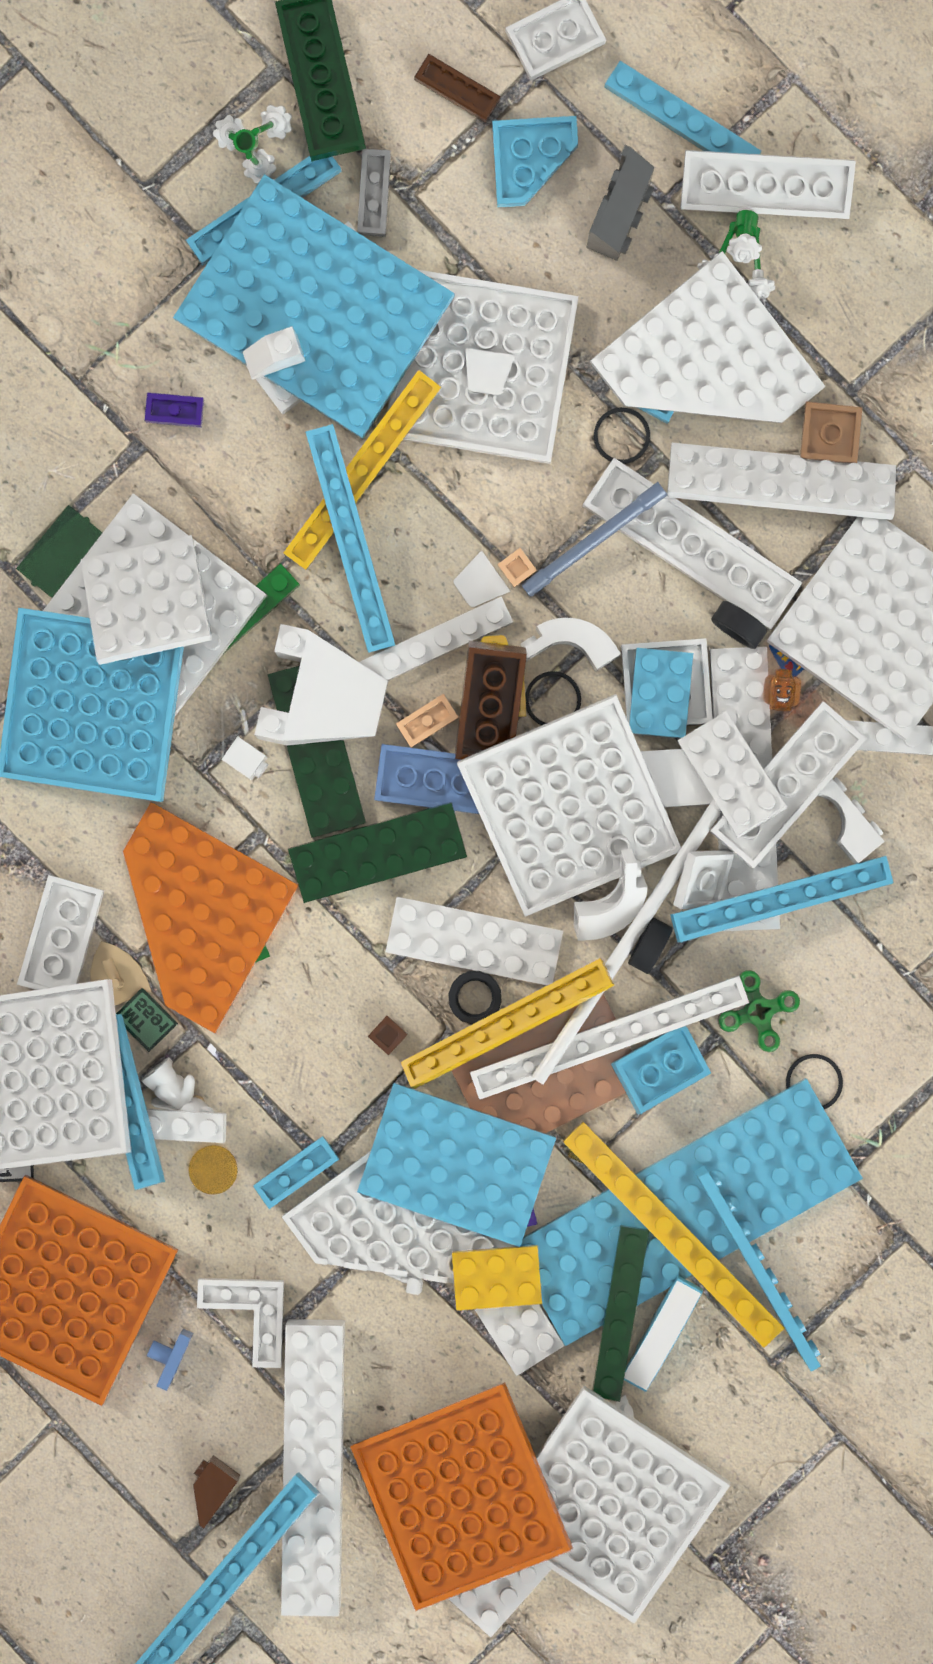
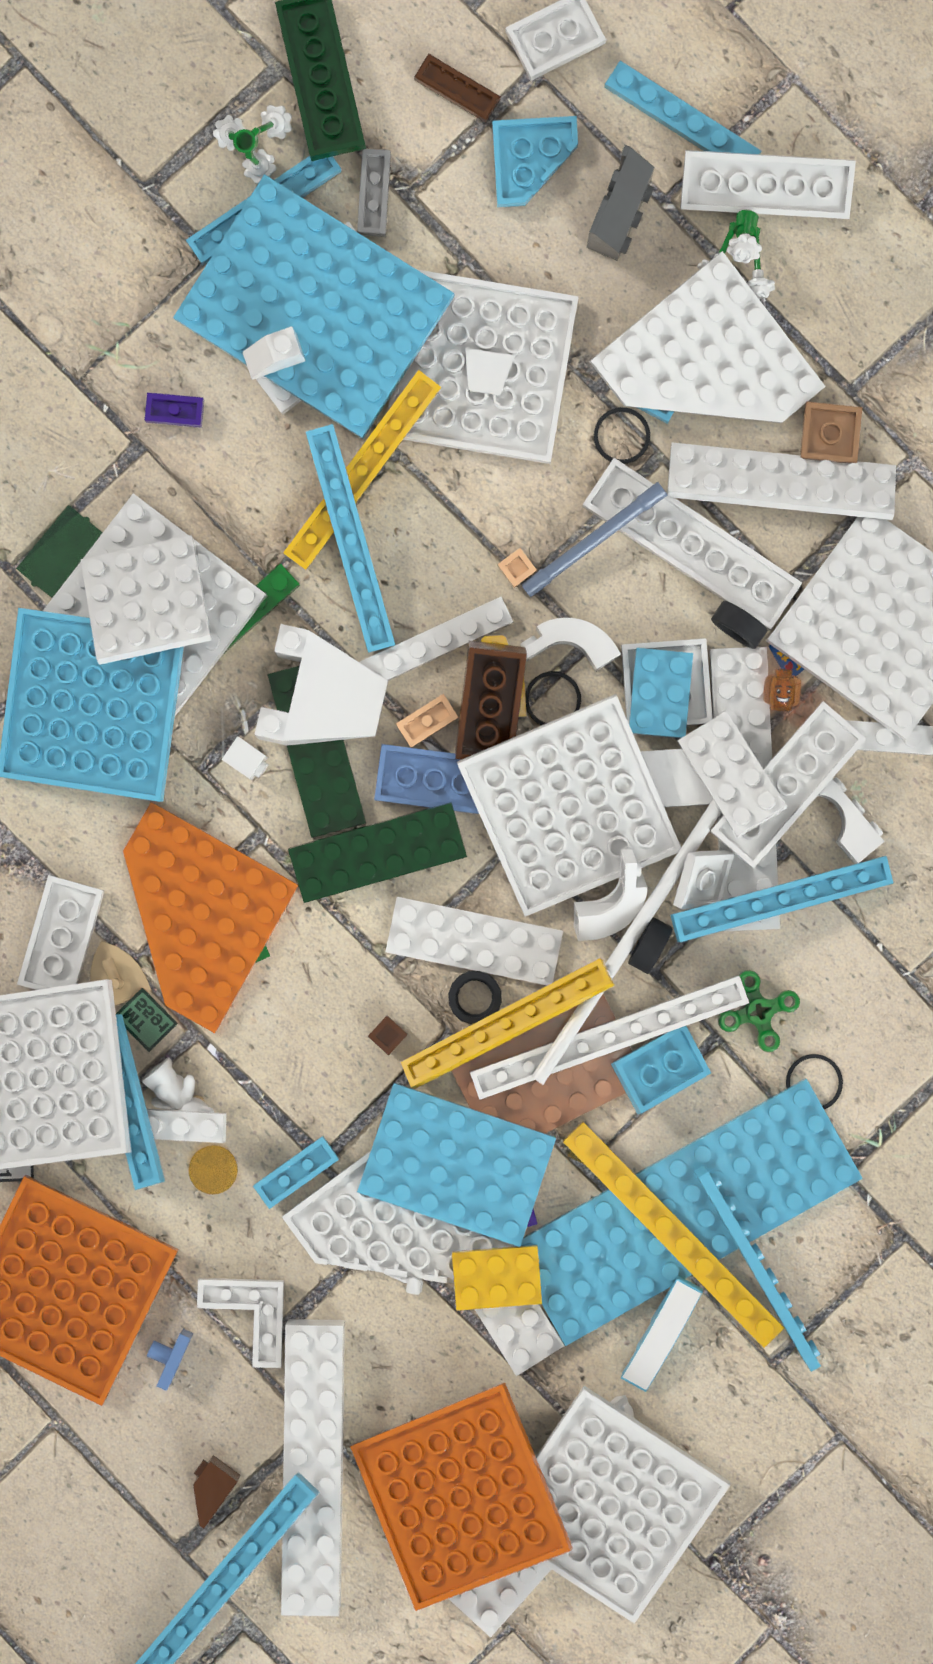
white sticker [454,550,510,607] -> none
dark green plate [592,1225,649,1402] -> none

